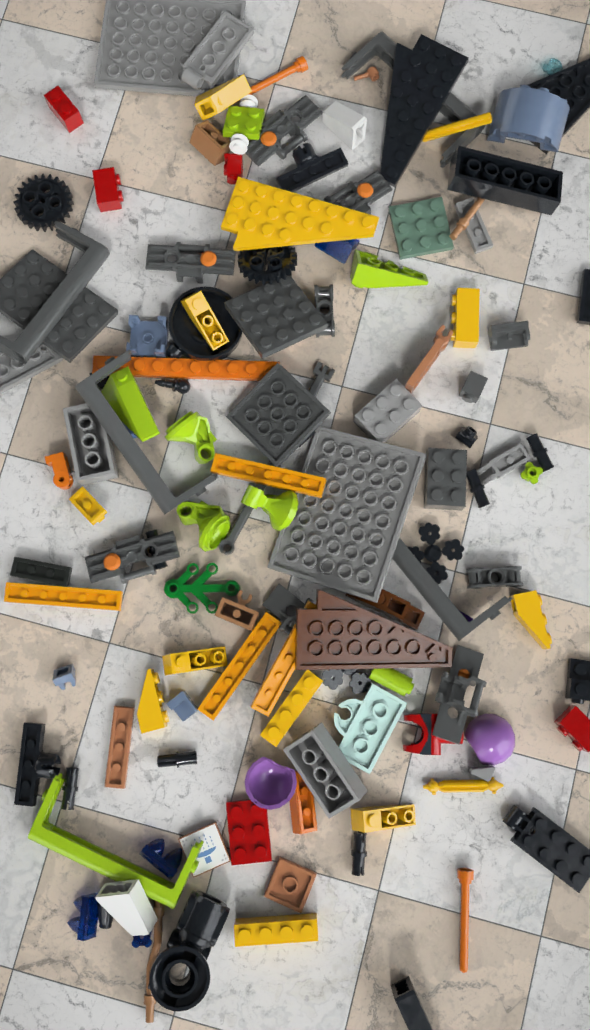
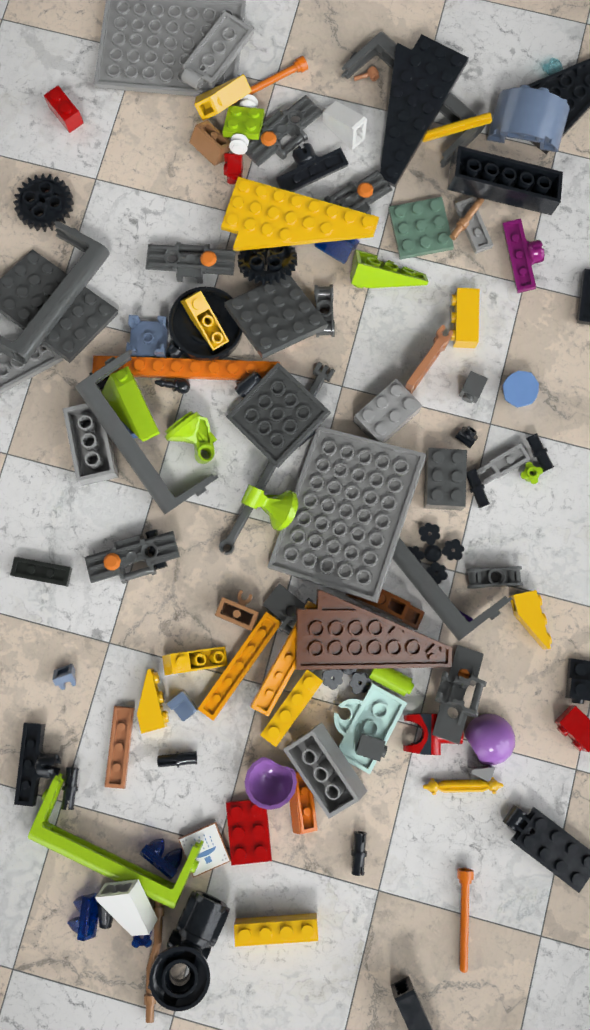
light orange plate [4,582,123,611] -> none
orange leg [45,452,73,490] -> none
yellow plate [69,486,107,525] -> none
red brick [92,167,124,212] -> none
green plant [164,563,240,614] -> none
lime piece [177,500,230,552] -> none
light orange plate [210,453,326,498] -> none
nougat tile [264,856,317,913] -> none
yellow slope [351,804,416,833] -> none
dark grey hinge [488,321,530,351] -> none
none -> black cone [235,371,262,398]
none -> dark grey brick [355,733,388,761]
none -> medium blue hat [502,371,539,408]
none -> magenta plate [503,218,545,293]

